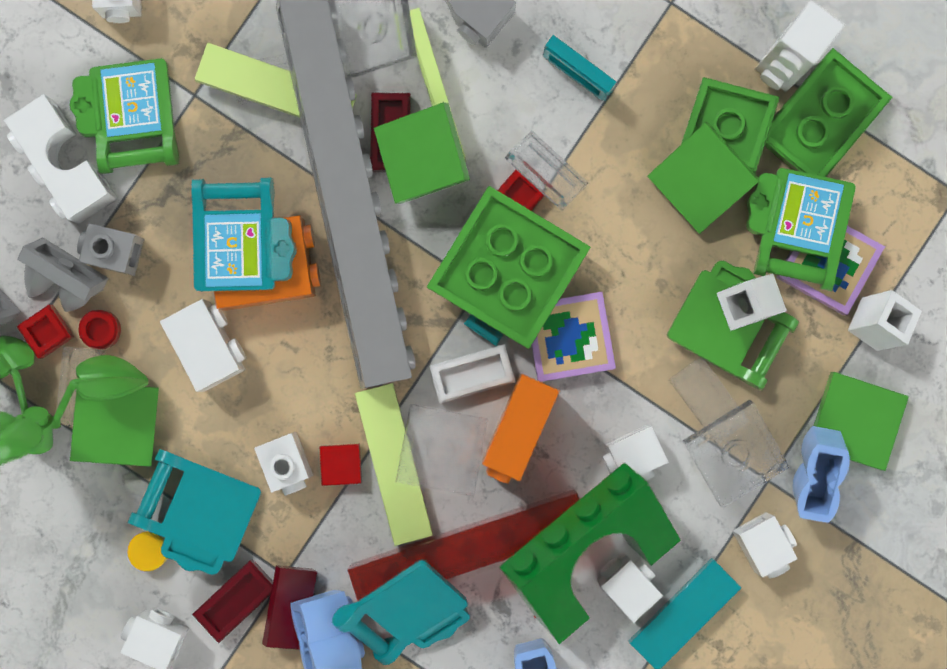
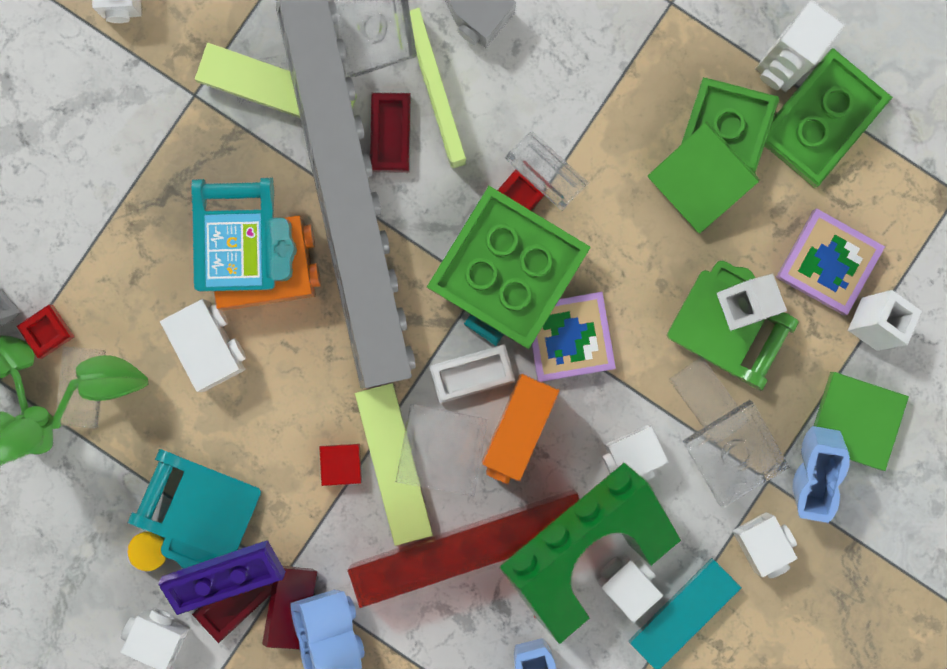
white arch [4,94,118,224] -> none
light grey tile [17,238,108,312] -> none
piece [69,58,179,174] -> none
bright green tile [70,387,159,466] -> none
light grey brick [77,223,144,276] -> none
red tile [78,310,121,349] -> none
white brick [254,432,313,496] -> none
teal piece [332,560,470,665] -> none
bright green tile [374,102,470,204] -> none
teal tile [543,35,617,101] -> none
piece [746,168,856,291] -> none
none -> dark purple tile [158,540,285,615]

